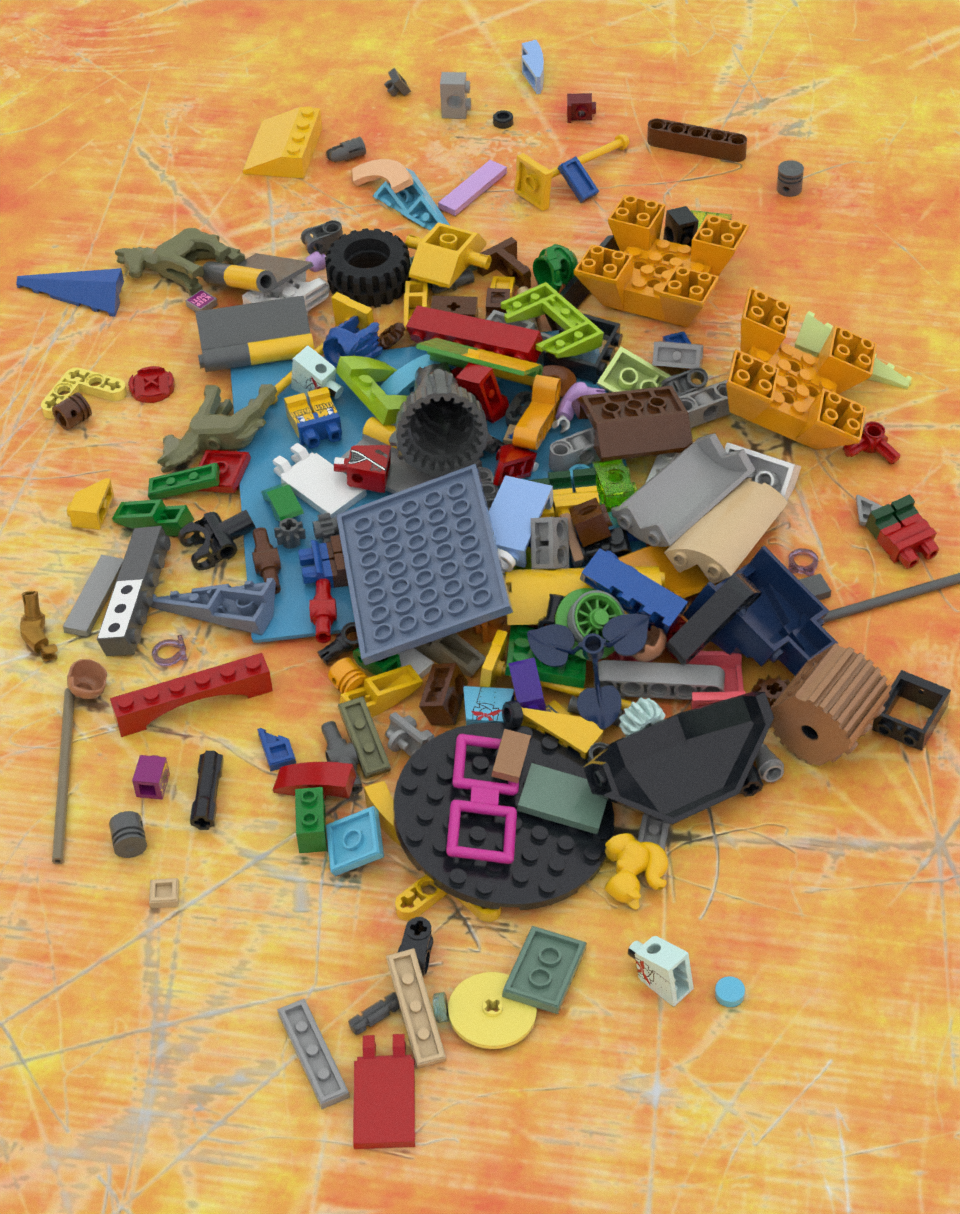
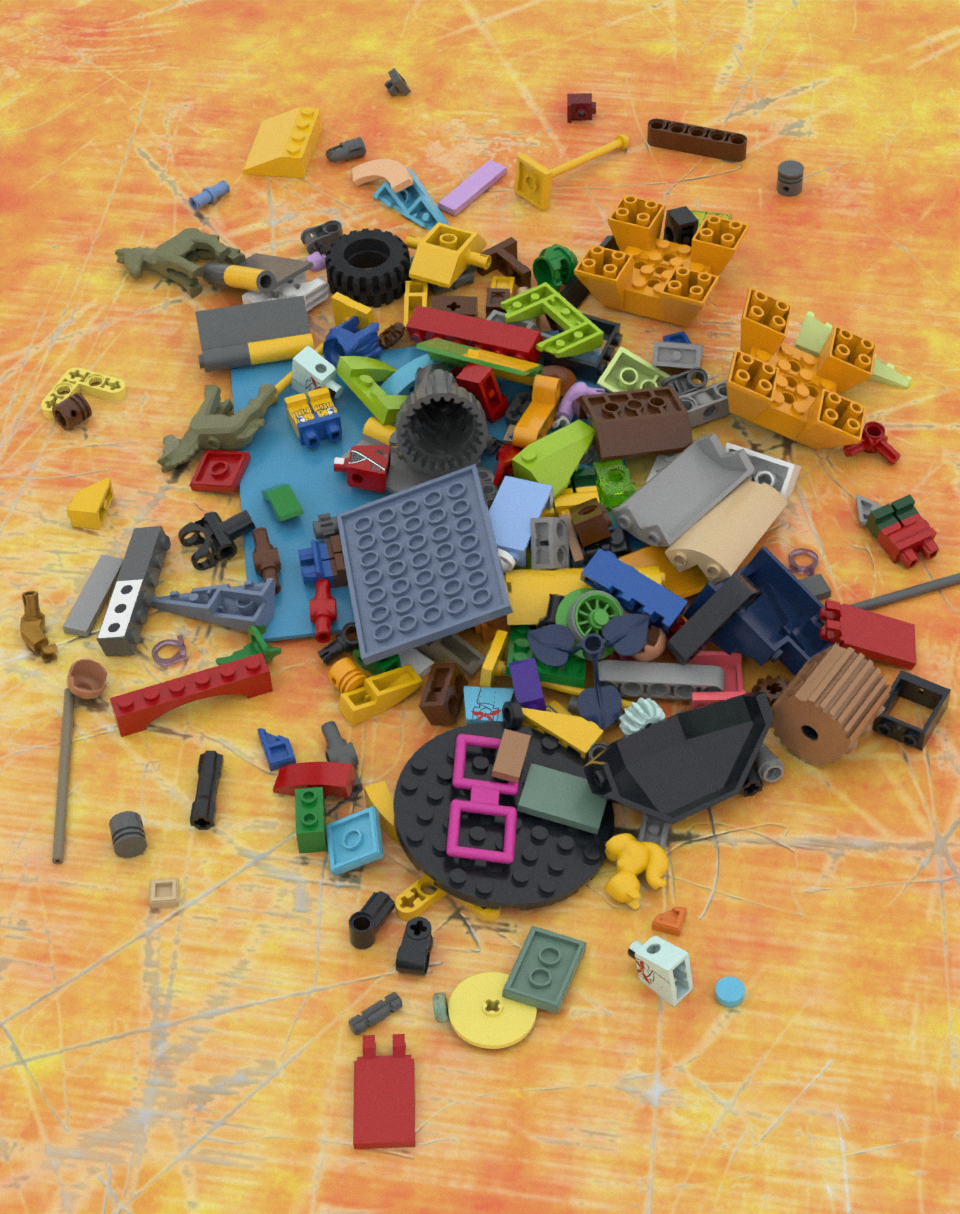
blue wedge [16,268,124,317] -> none
green slope [112,499,194,536] -> none
red tile [128,366,175,403] -> none
magenta brick [132,755,170,800] -> none
green tile [148,463,220,500] -> none
tile [185,289,218,312] -> none
white tile [273,443,367,518] -> none
dark grey gear [274,518,306,549] -> none
light grey tile [277,998,350,1109] -> none
olive tile [338,696,391,779] -> none
light grey hips [385,712,434,757] -> none
tan tile [386,948,446,1069] -> none
light grey brick [440,72,471,119] -> none
black tile [493,110,513,129] -> none
light blue slope [521,40,544,94] -> none
blue tile [558,156,599,203] -> none
none -> medium blue pin [189,180,230,210]
none -> green hair [216,625,281,665]
none -> black piece [349,891,395,949]
none -> lime wedge [512,419,595,499]
none -> orange tile [652,907,687,936]
none -> red tile [819,600,917,670]

